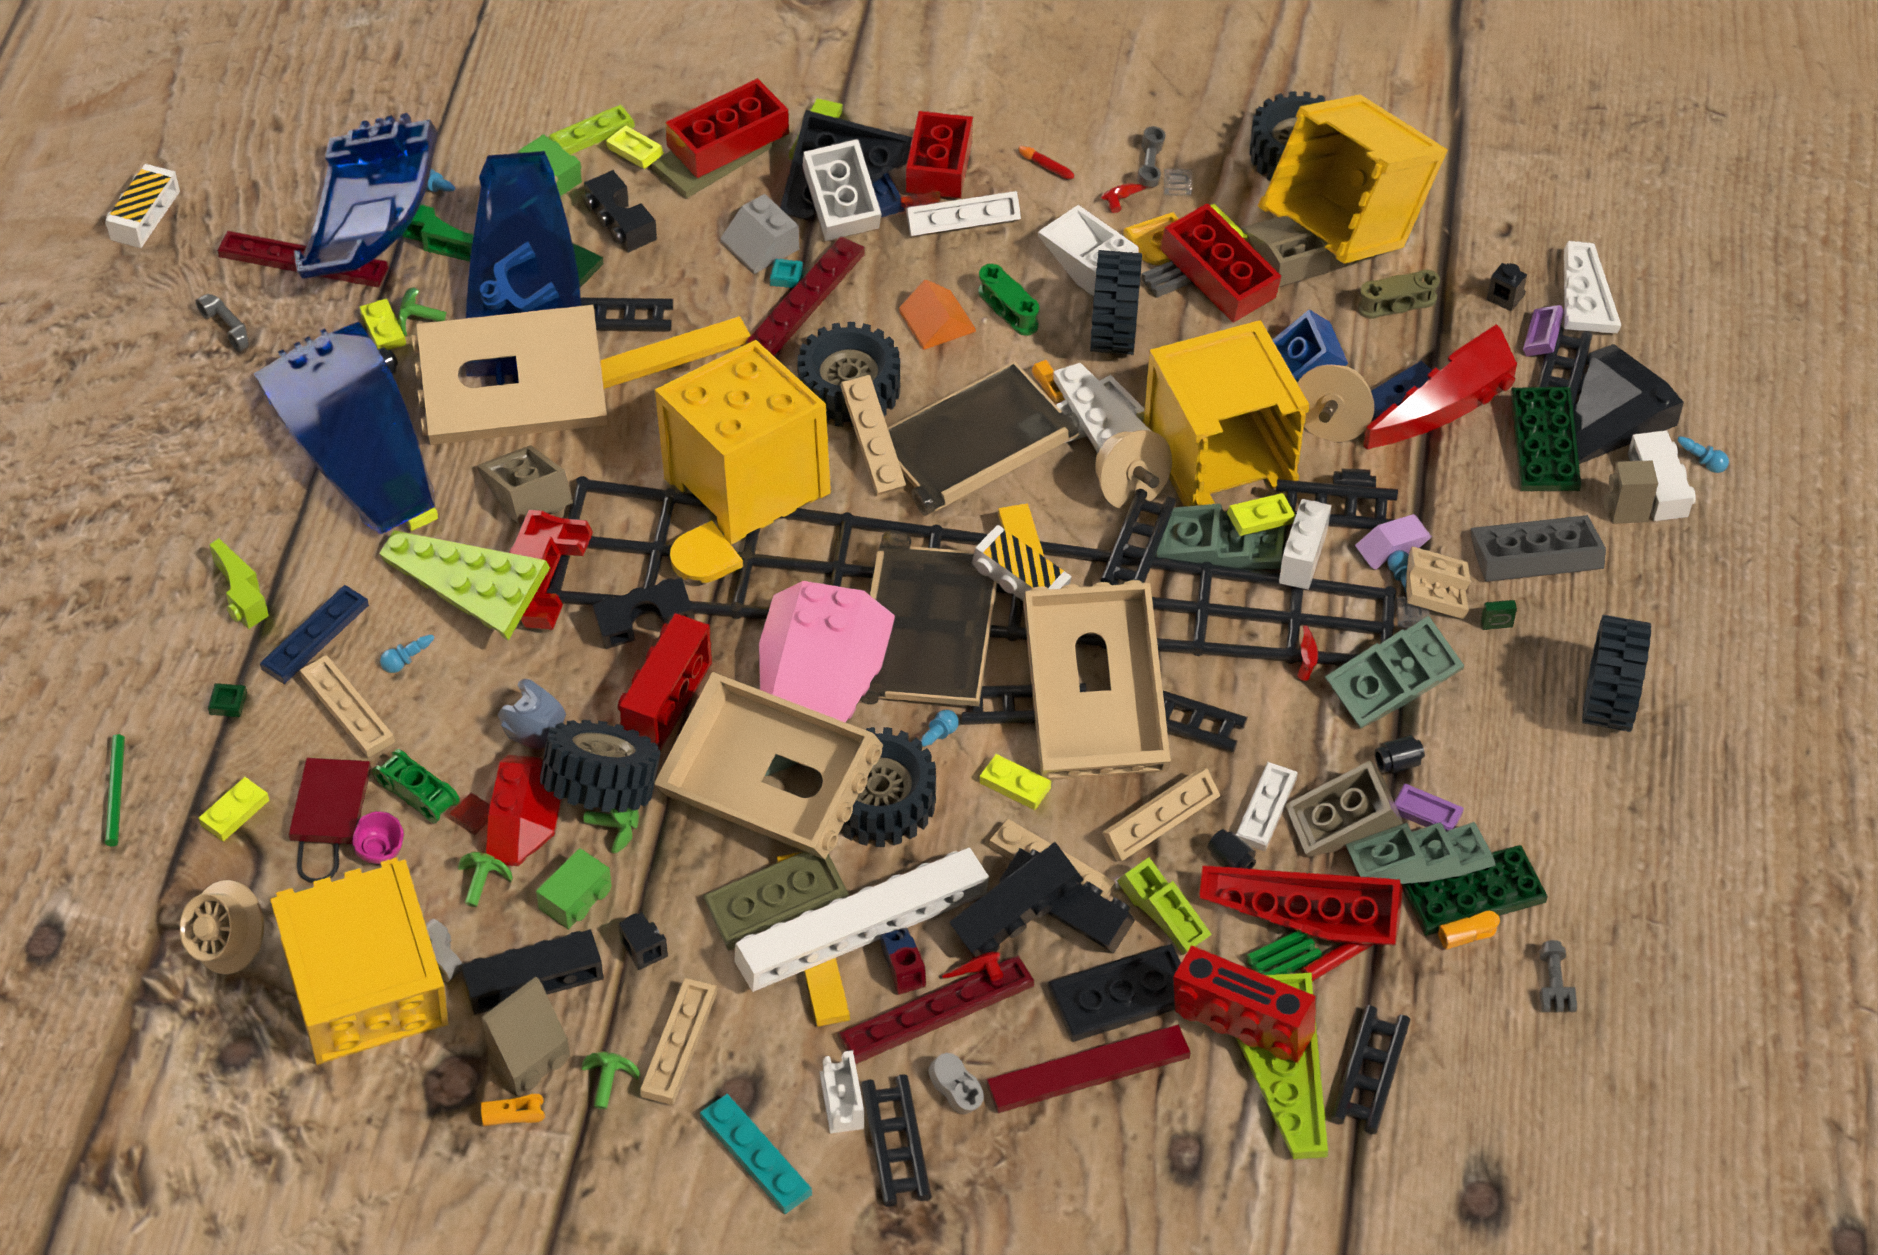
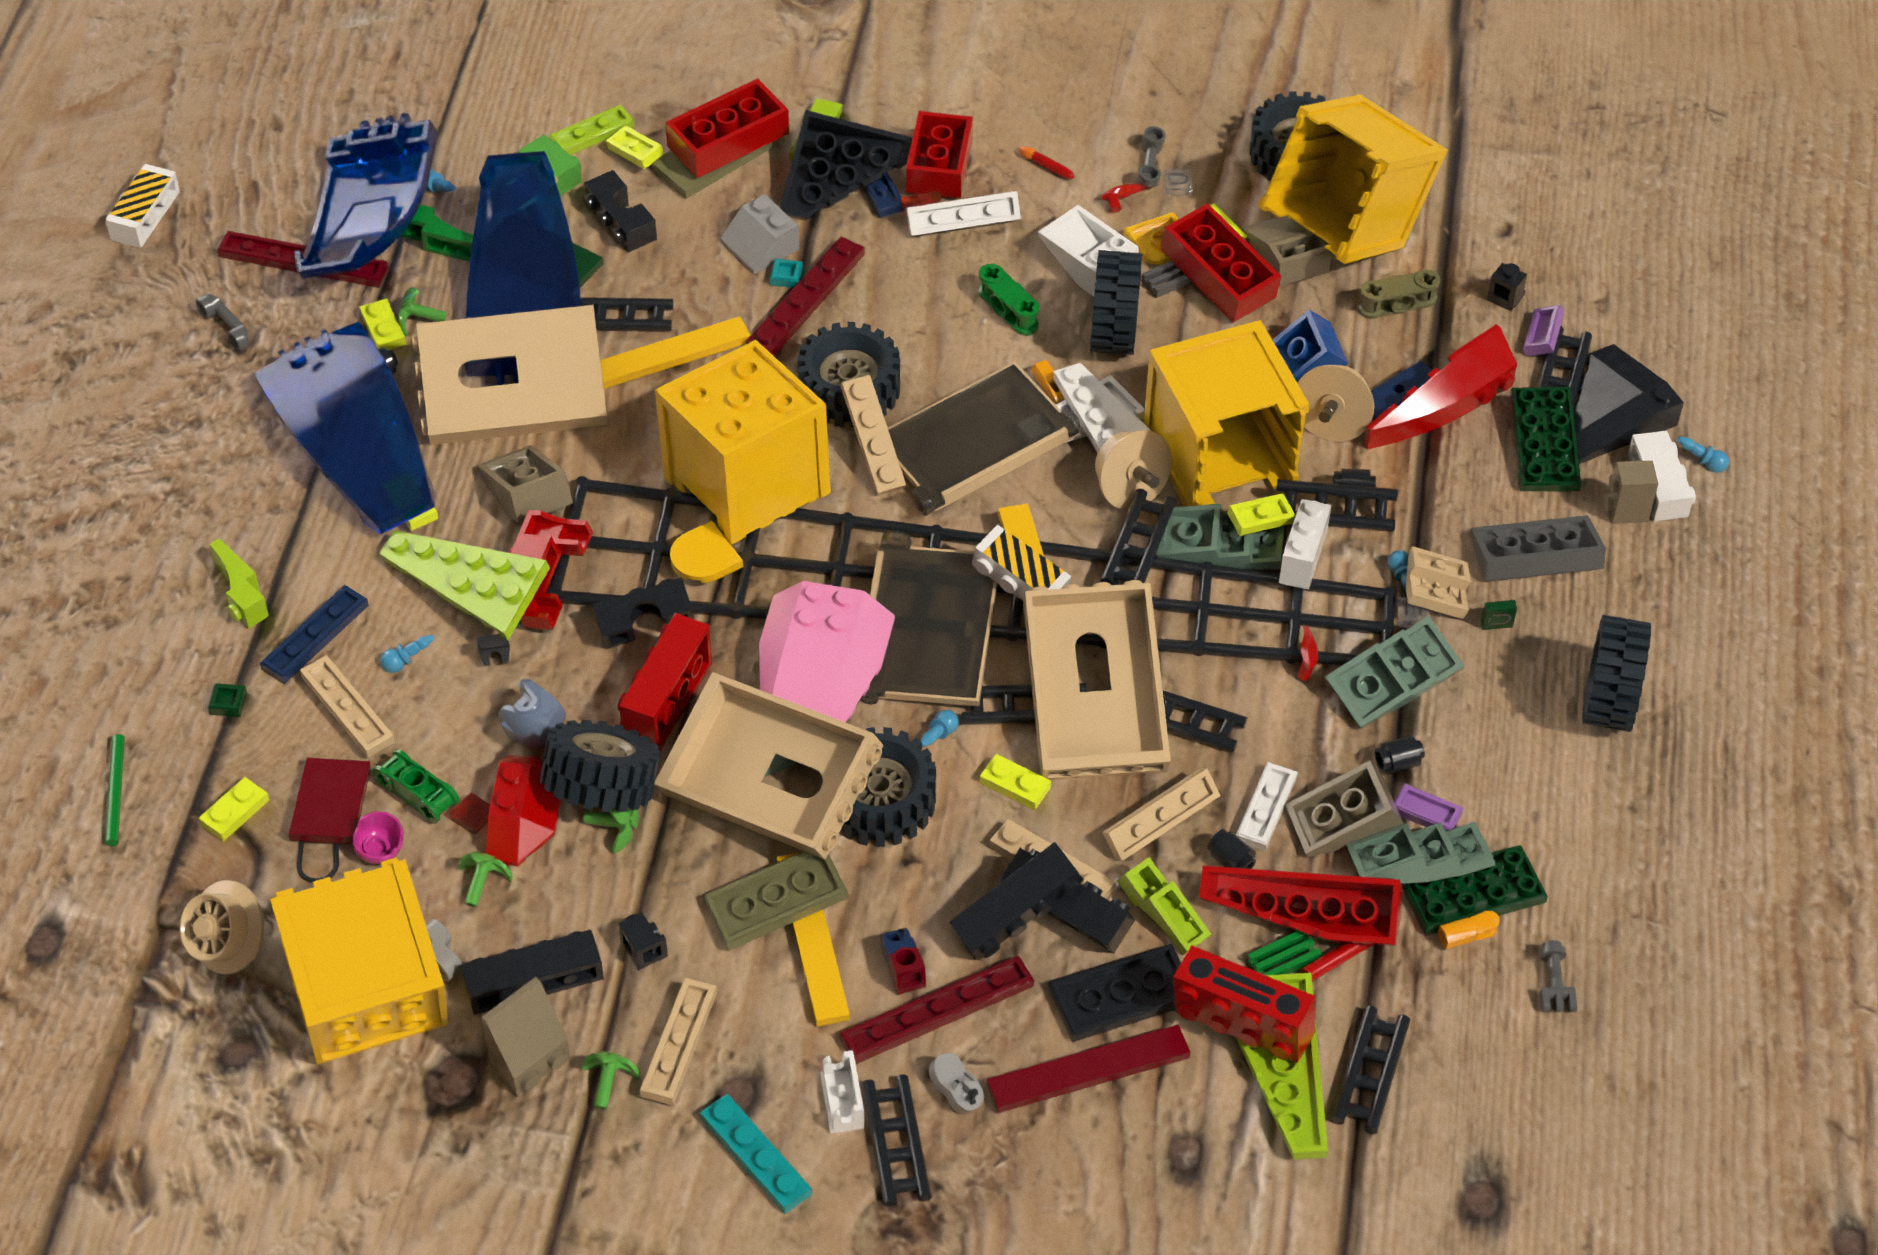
blue piece [480,241,560,313] -> none
light orange bar [481,1094,545,1126] -> none
bright green brick [536,848,612,929] -> none
white brick [734,847,989,992] -> none
white brick [802,139,881,241] -> none
orange slope [899,279,976,350] -> none
red bar [942,952,1003,981] -> none
lavender slope [1355,514,1432,570] -> none
white wing [1564,241,1622,334] -> none
none -> black tile [477,634,510,667]

